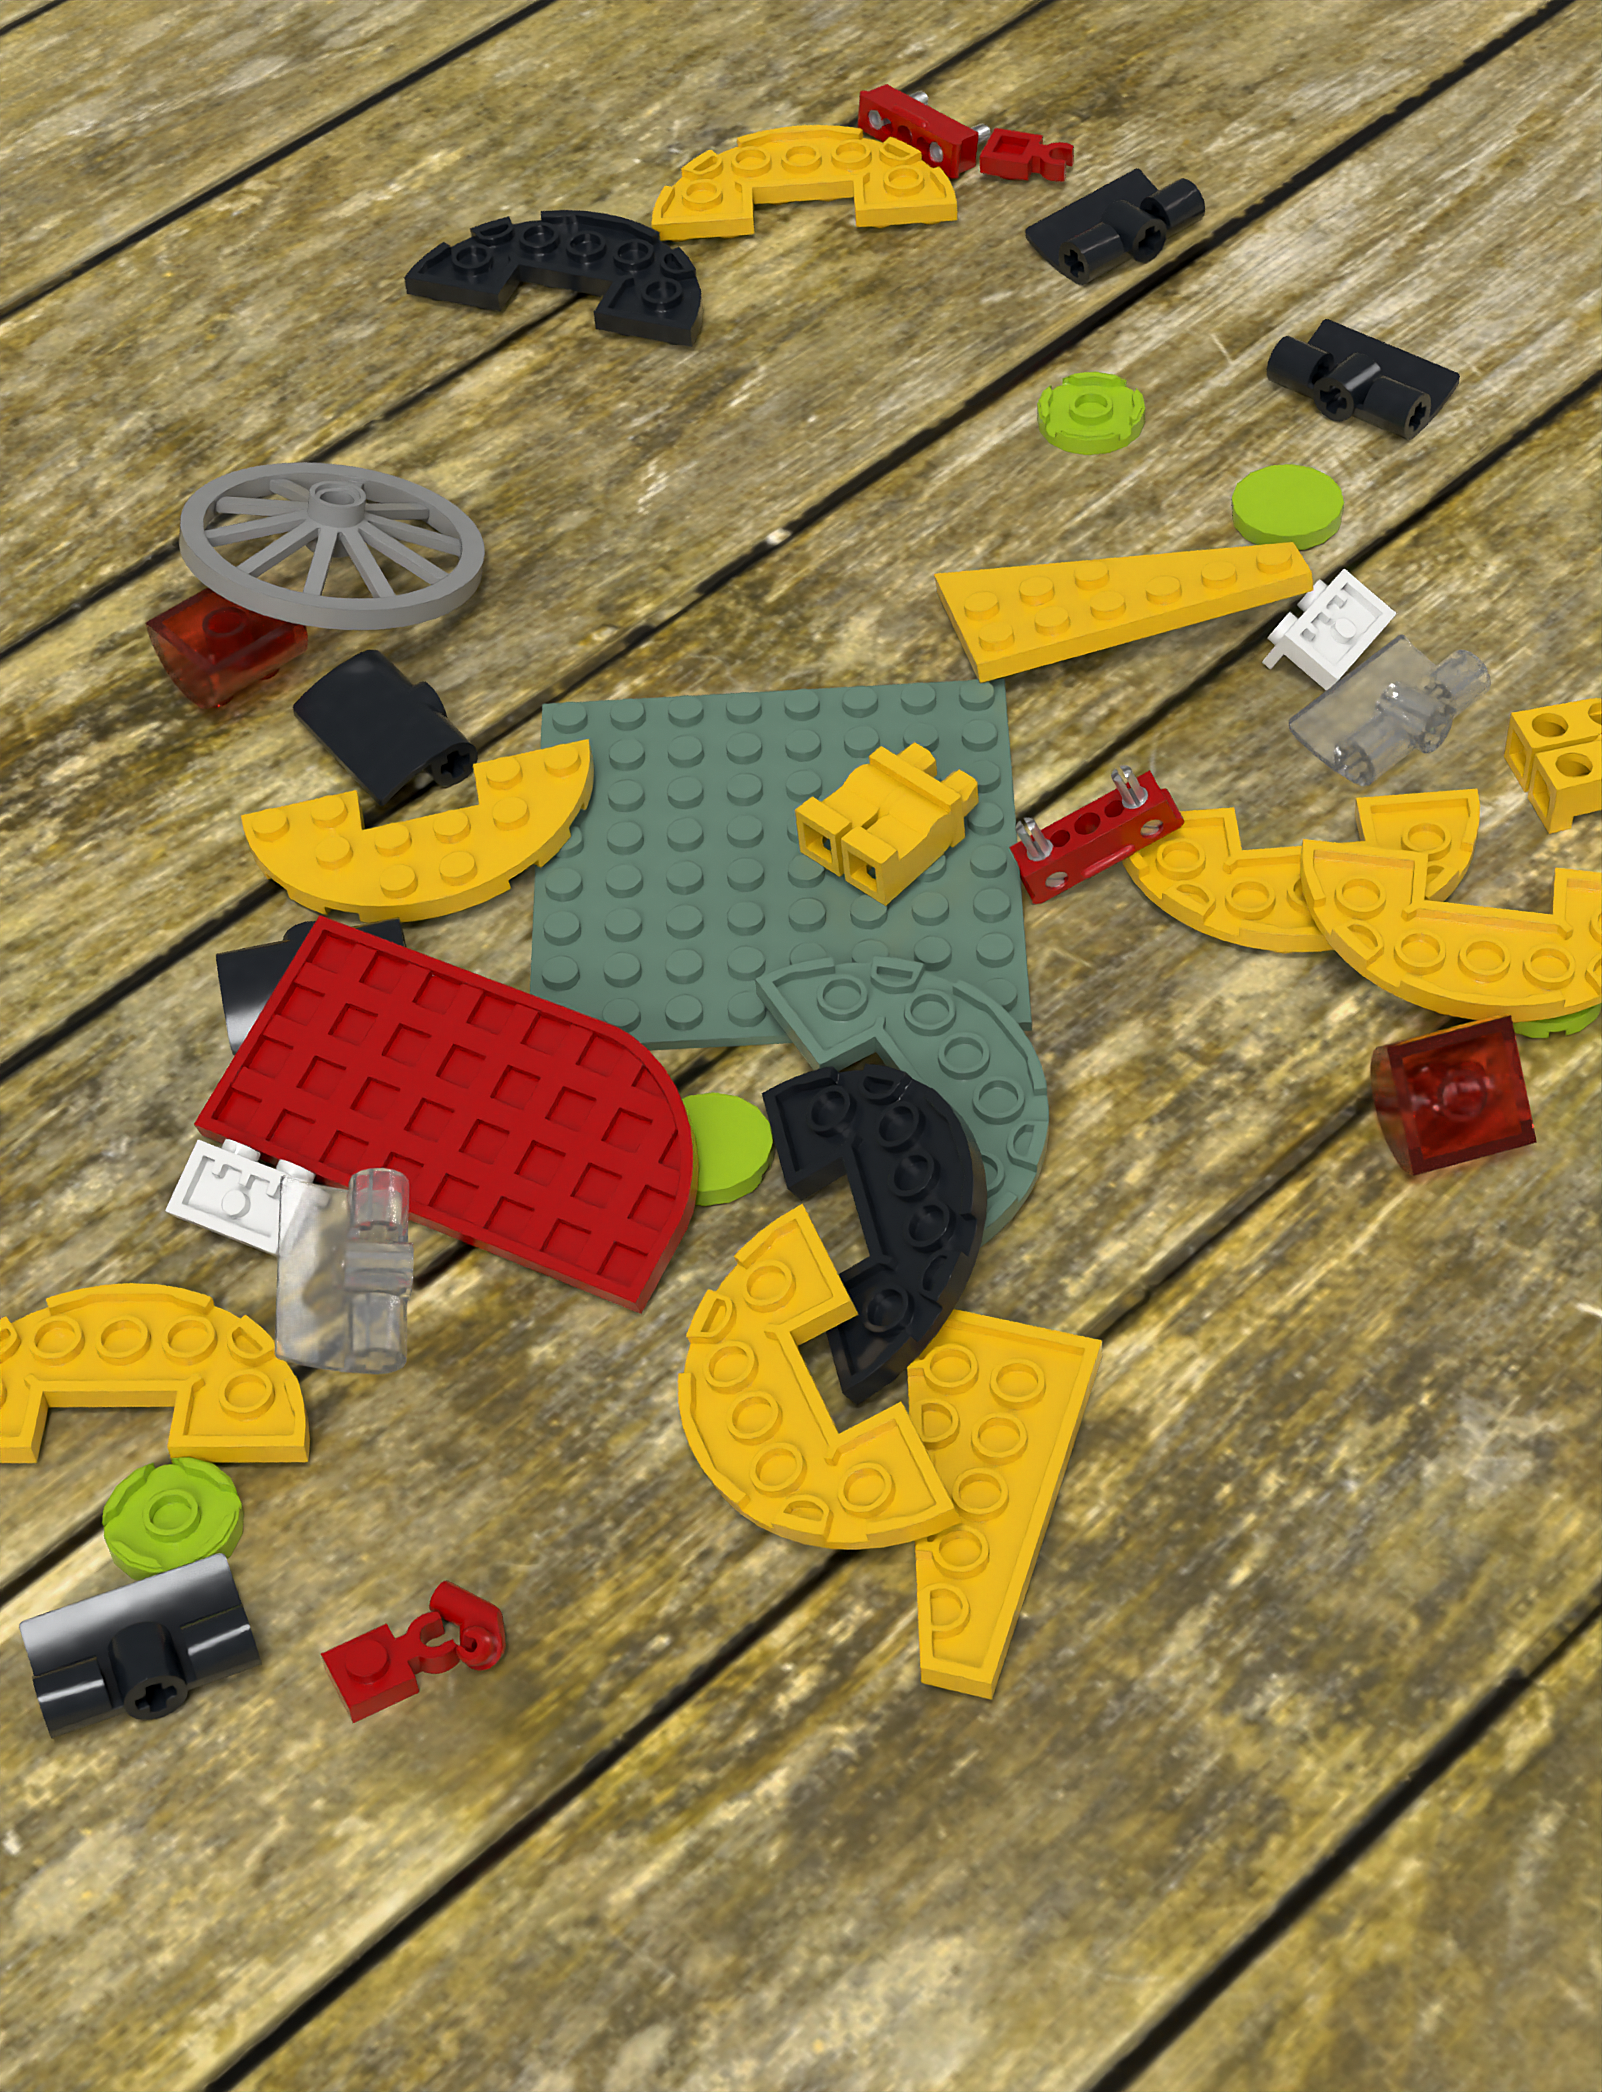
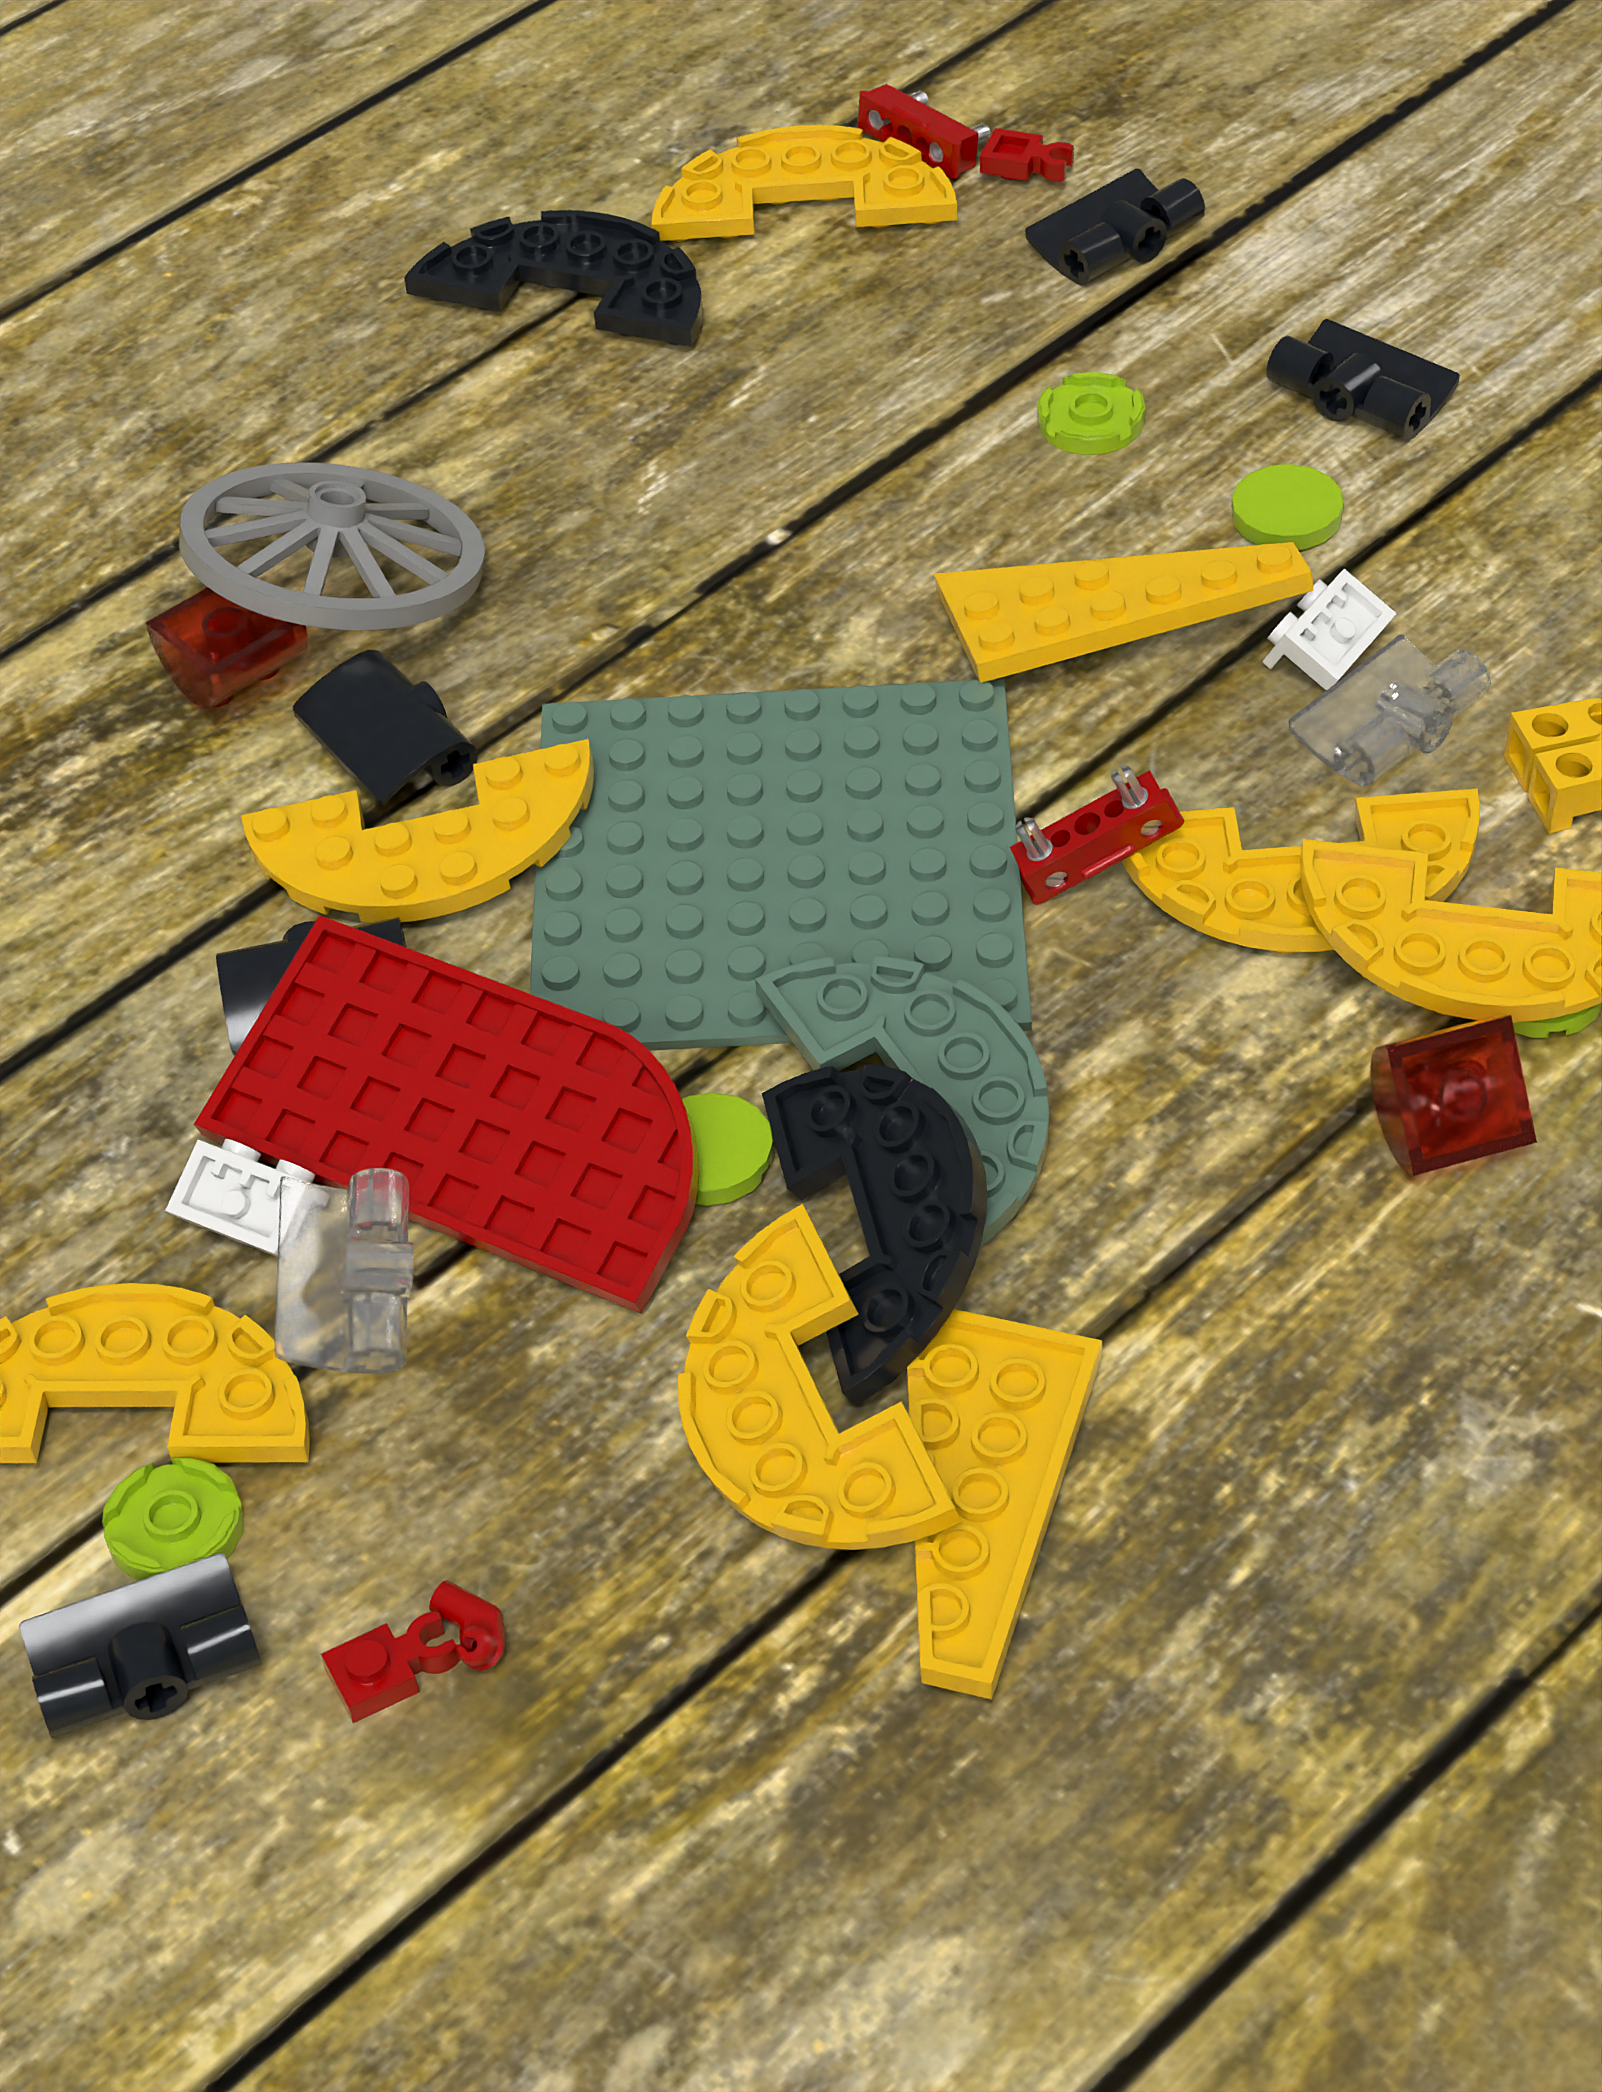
yellow hips [795,742,979,906] -> none

